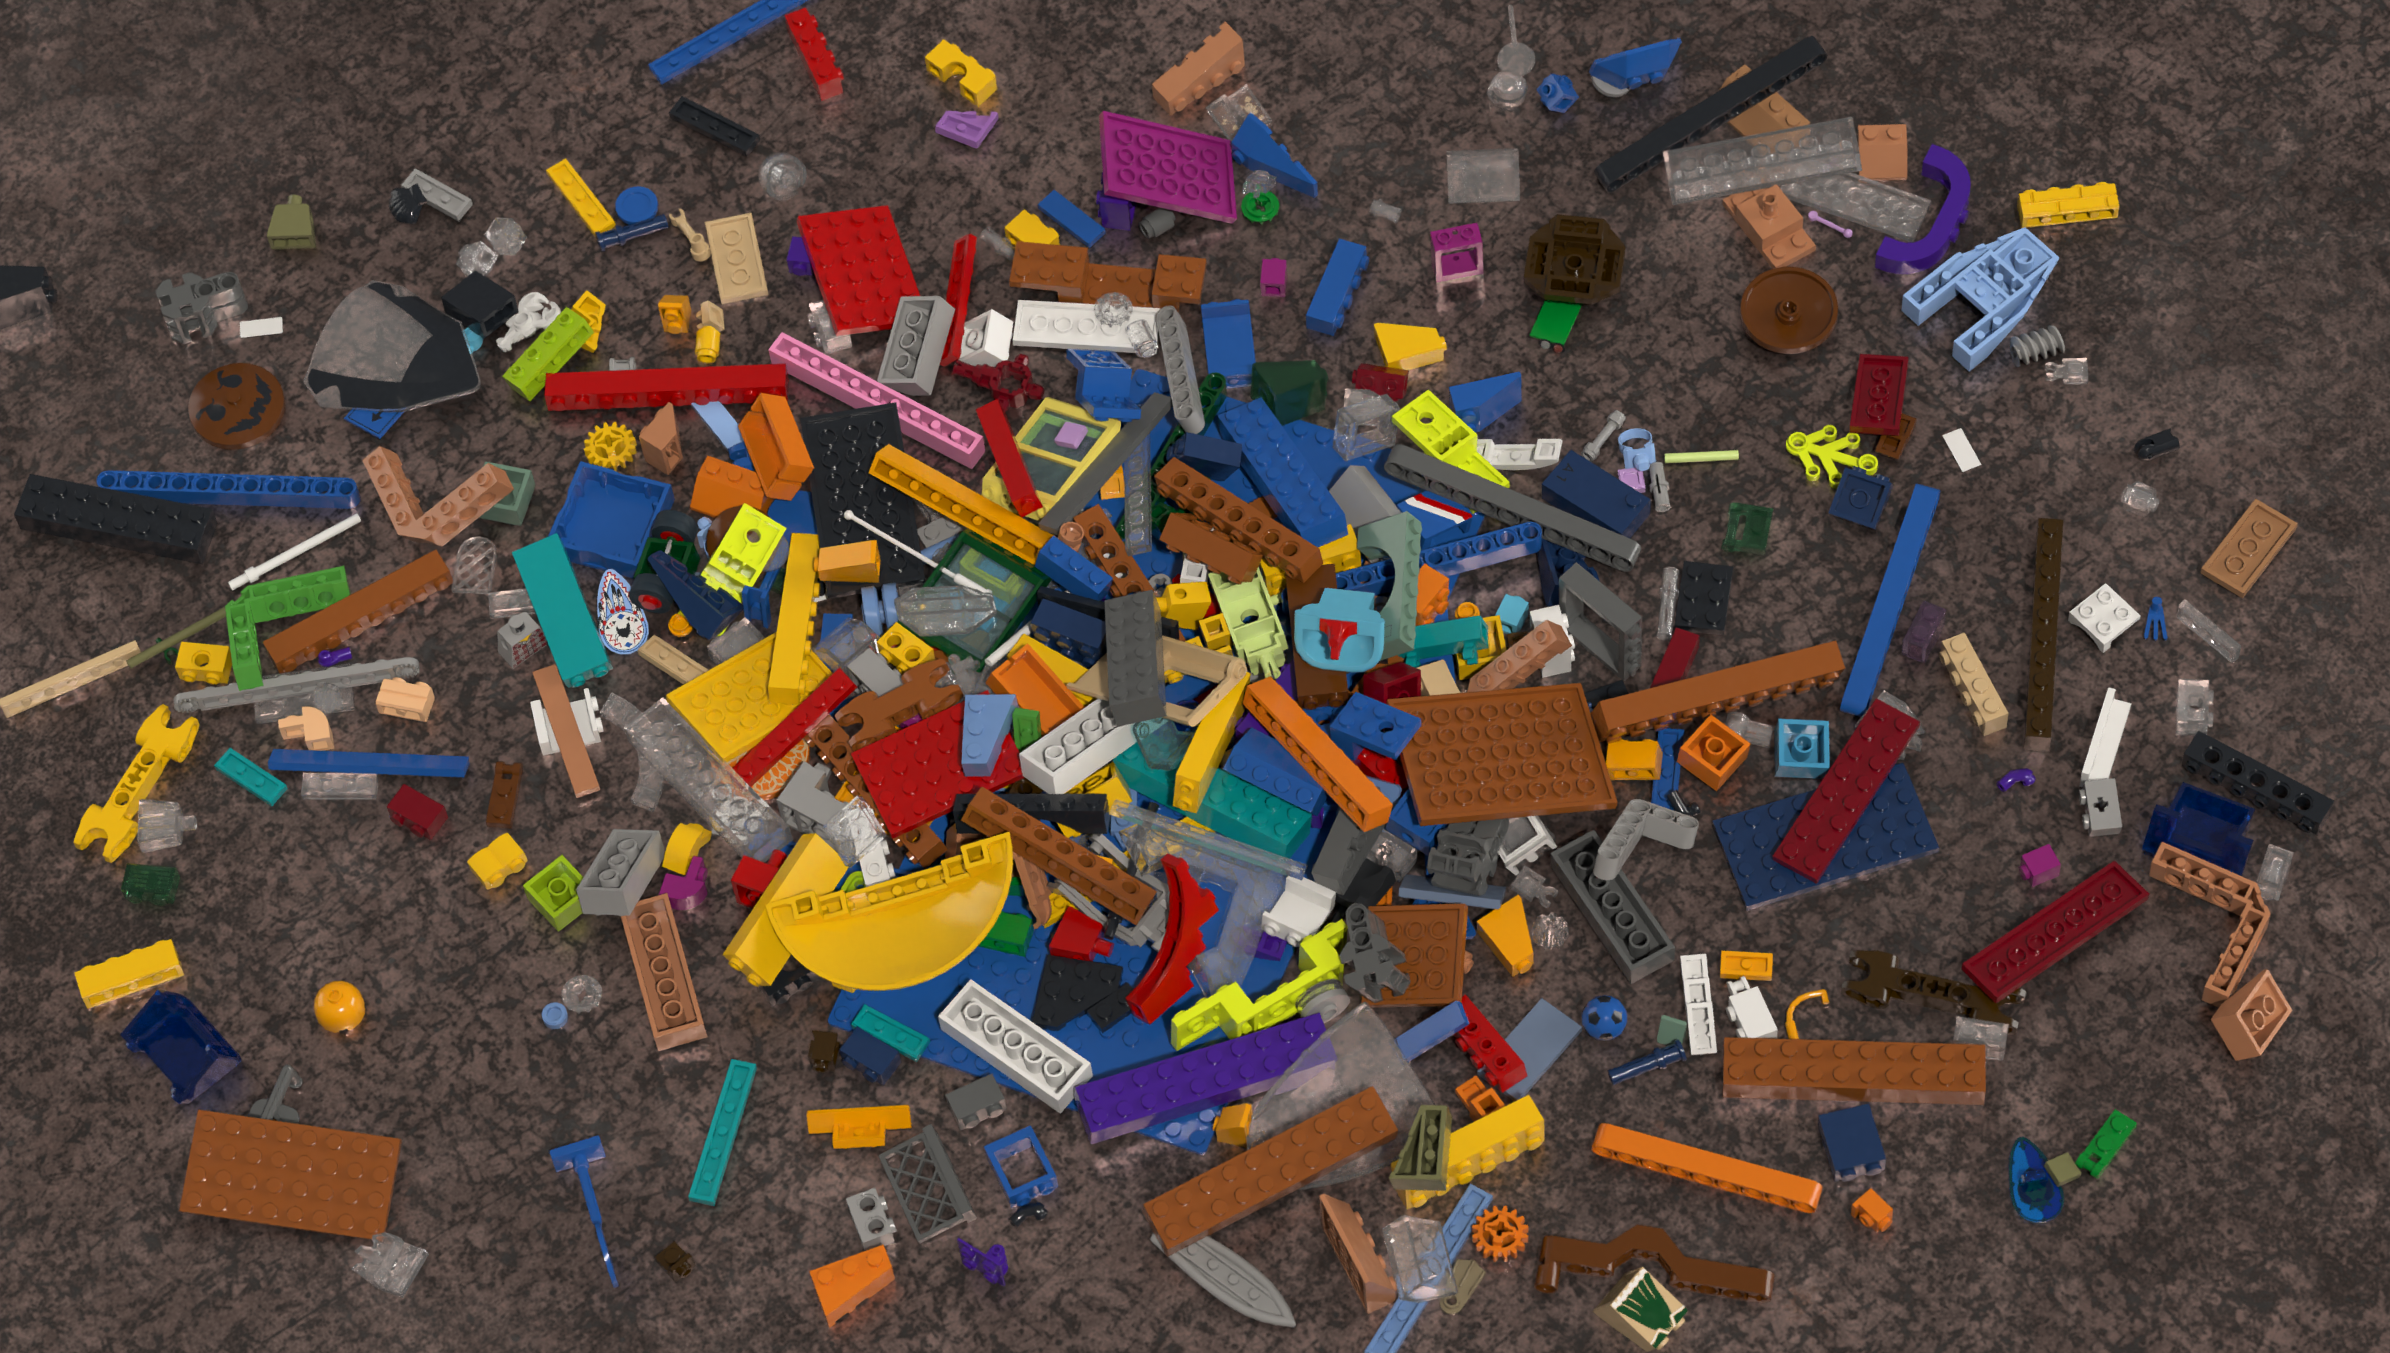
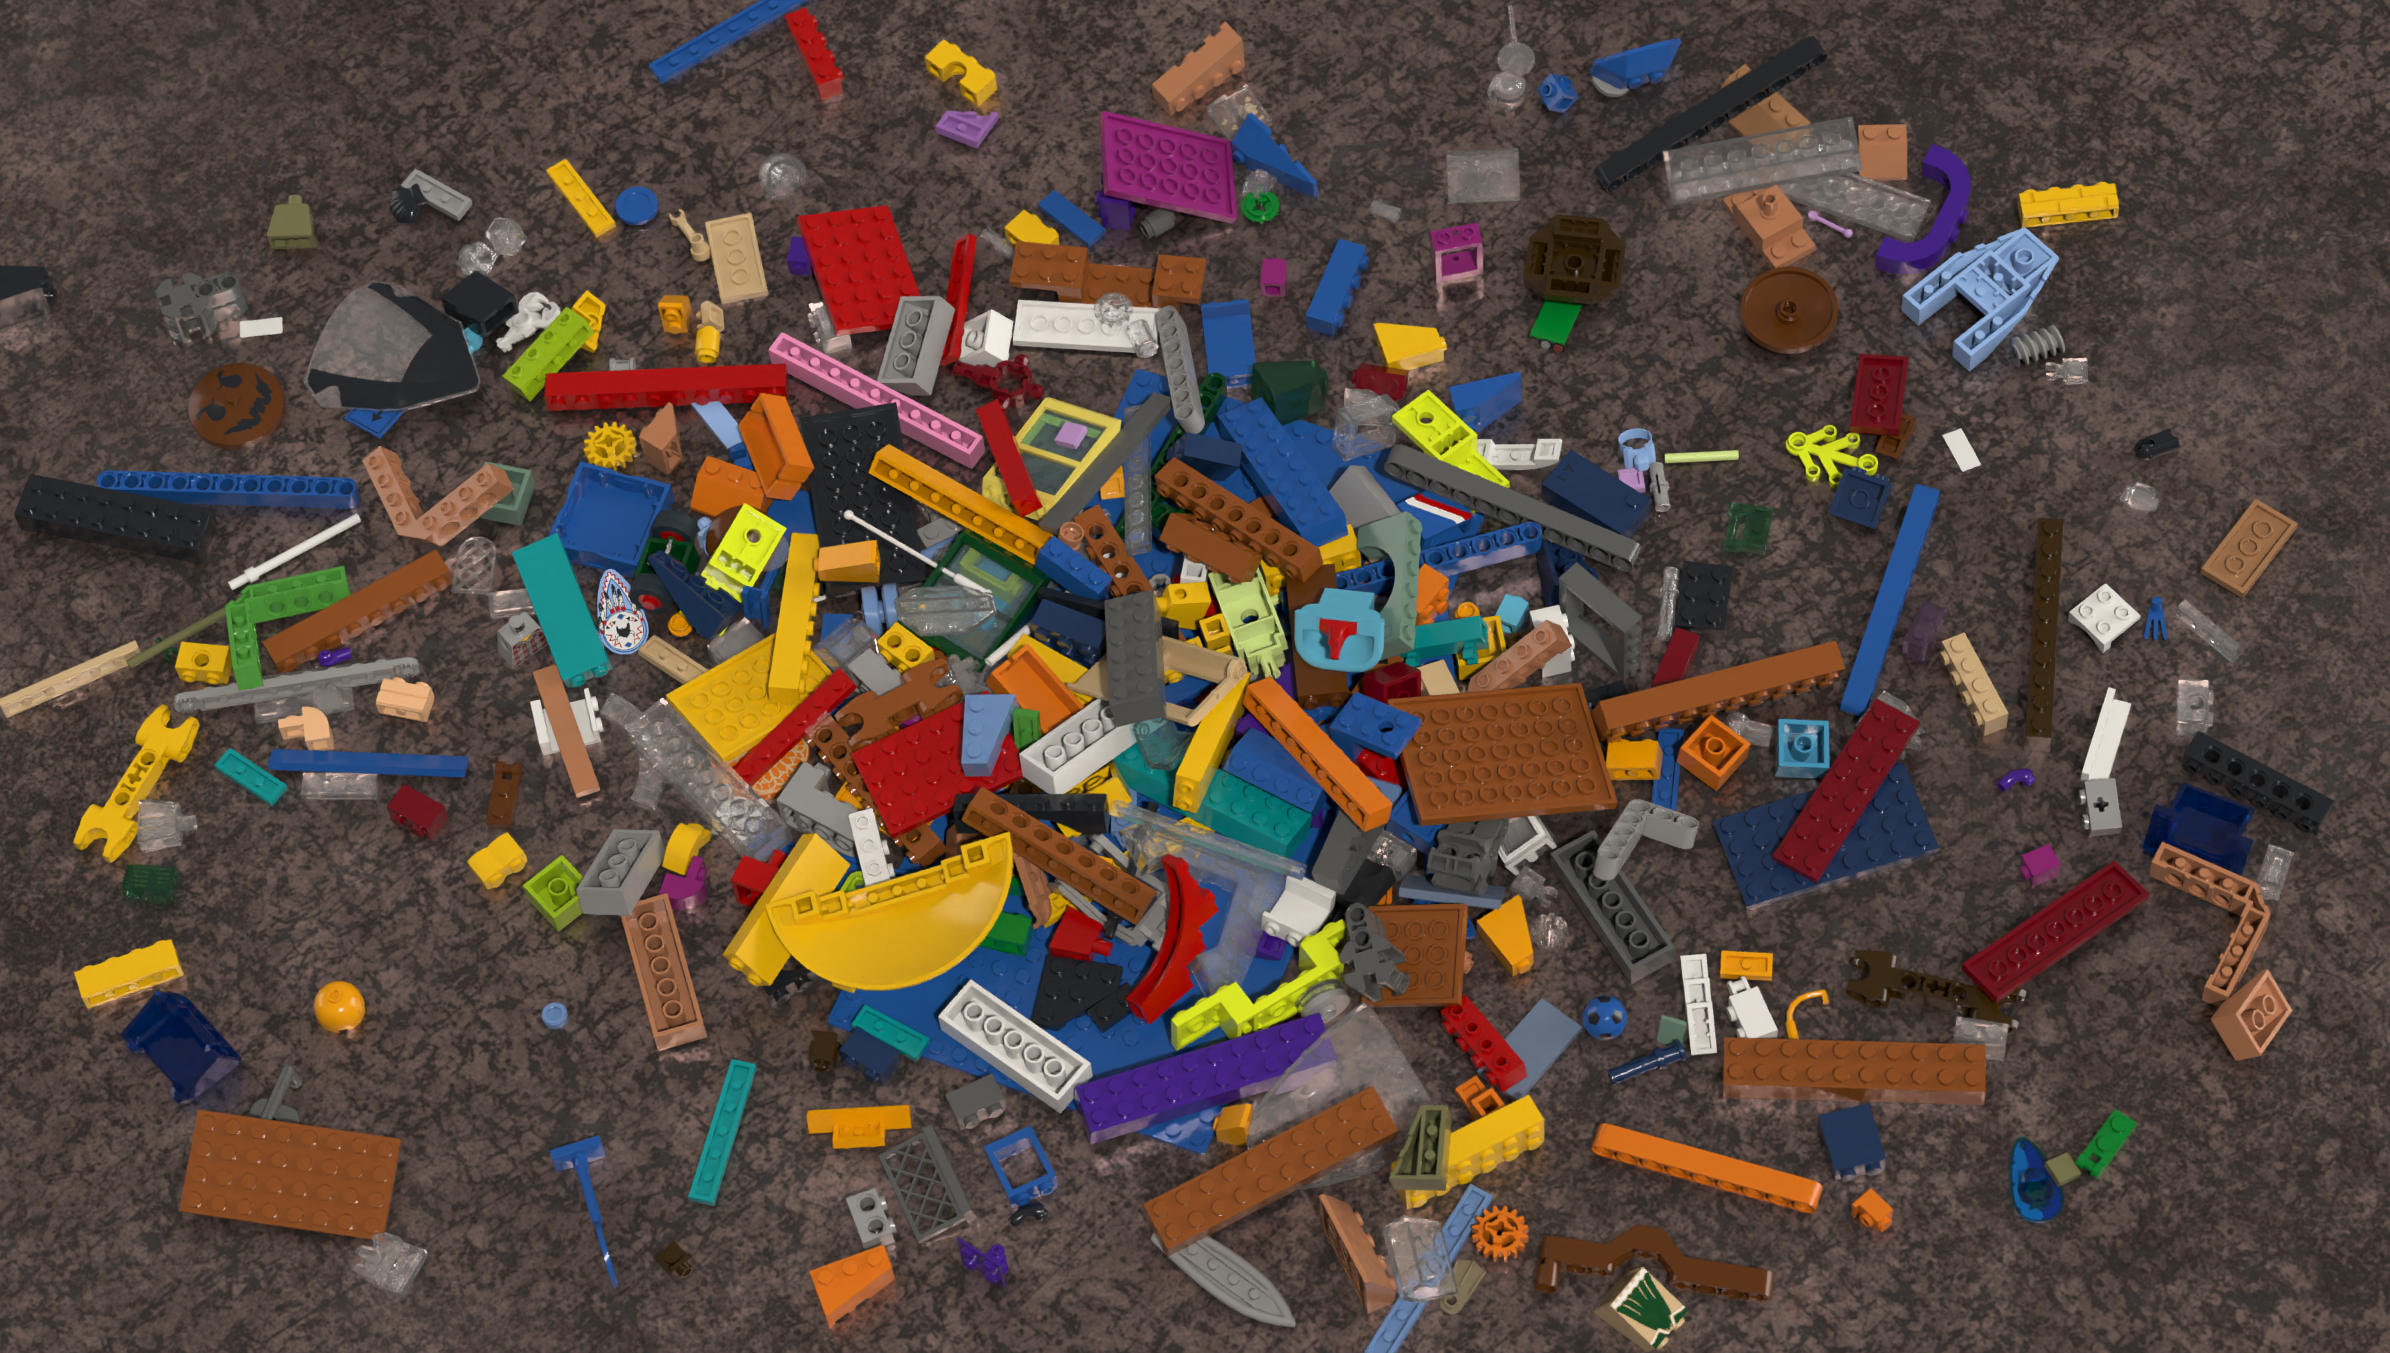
clear gear [562,975,603,1014] -> none
dark blue pin [595,214,669,252] -> none
black plate [669,96,760,157] -> none
clear plate [822,796,887,868] -> none
blue bracket [1066,349,1141,422] -> none
blue tile [1396,1000,1470,1062] -> none
light grey bar [1581,410,1626,462] -> none
black arm [1666,790,1701,818] -> none

